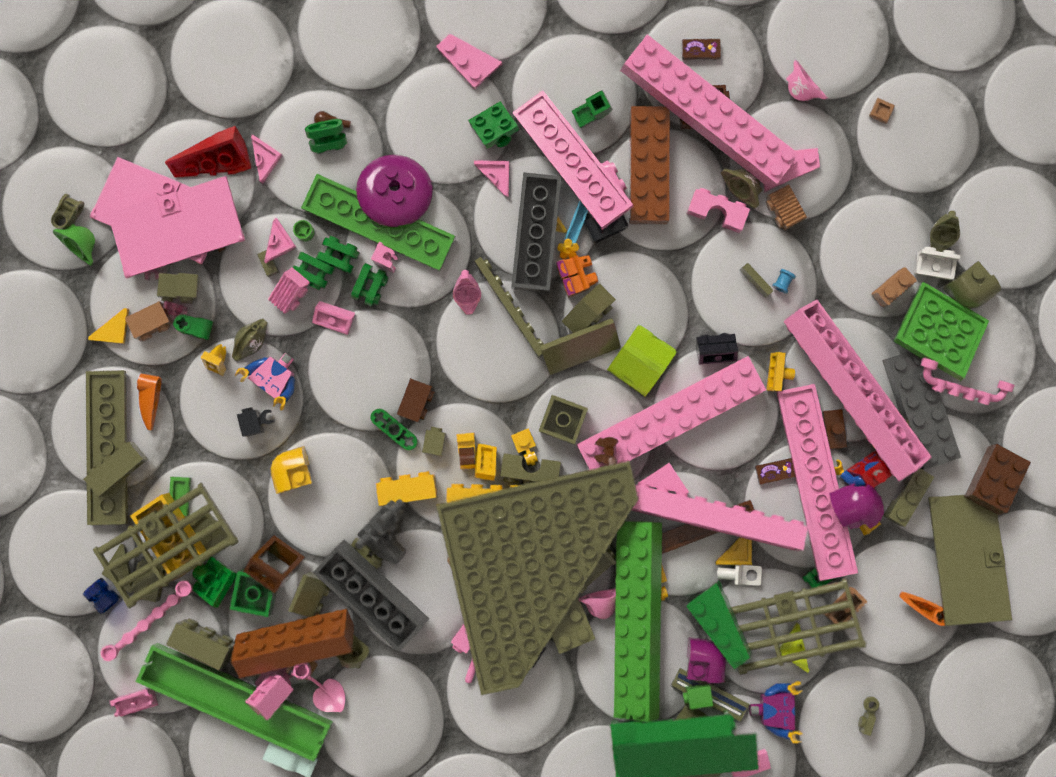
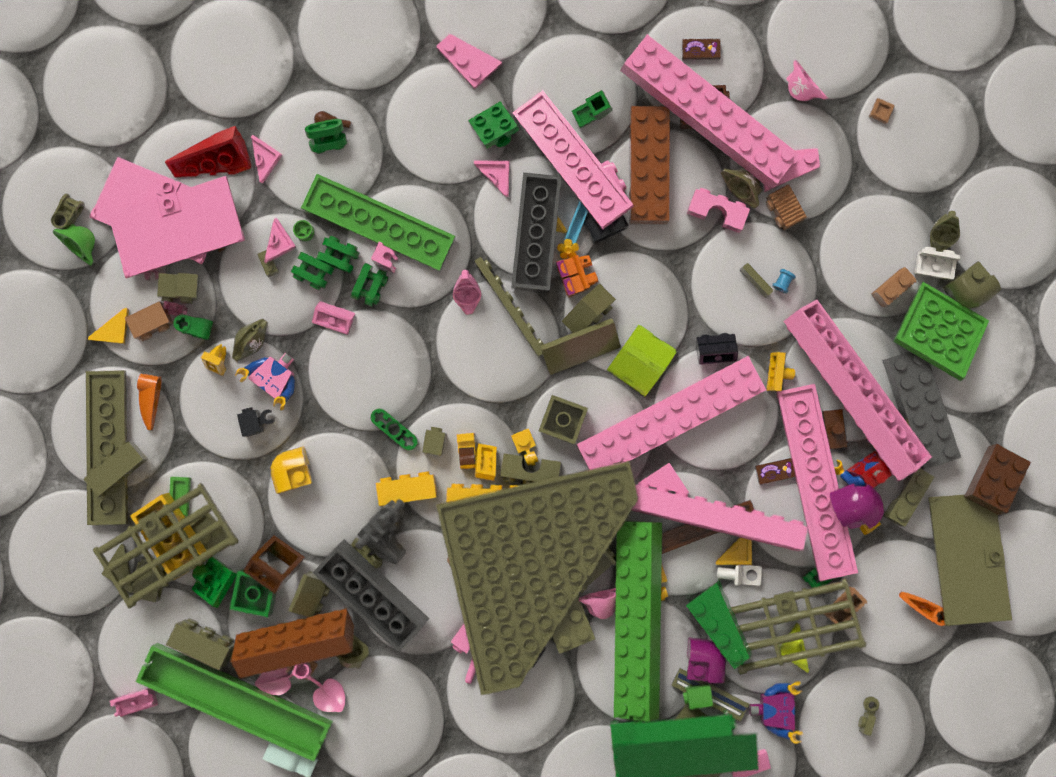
clear blue wheel [82,578,120,615] -> none
bright pink bar [101,580,193,661] -> none
bright pink hinge [245,672,293,720] -> none
bright pink brick [268,267,310,314] -> none
magenta brick [356,155,433,227] -> none
reddish brown brick [397,378,435,423] -> none
reddish brown piece [594,437,618,465] -> none
bright pink bar [921,358,1015,405] -> none

